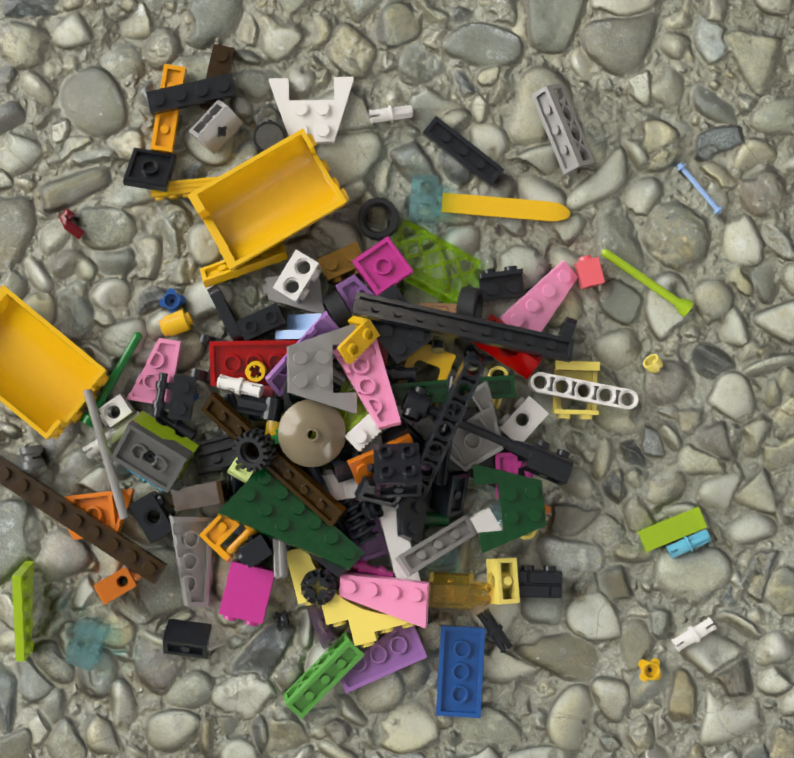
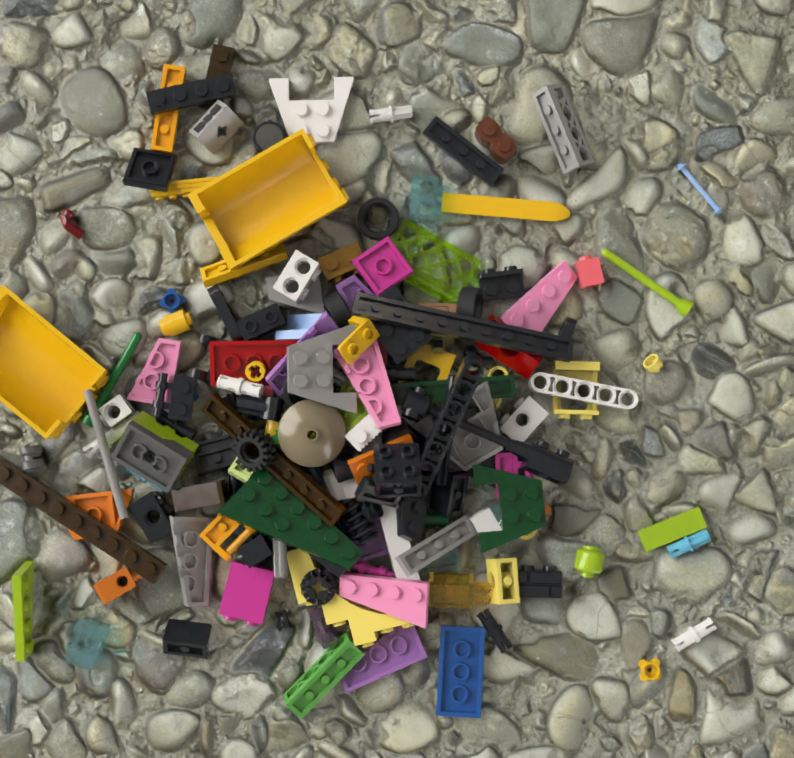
none -> copper brick [474,117,517,165]
none -> lime head [574,544,605,578]

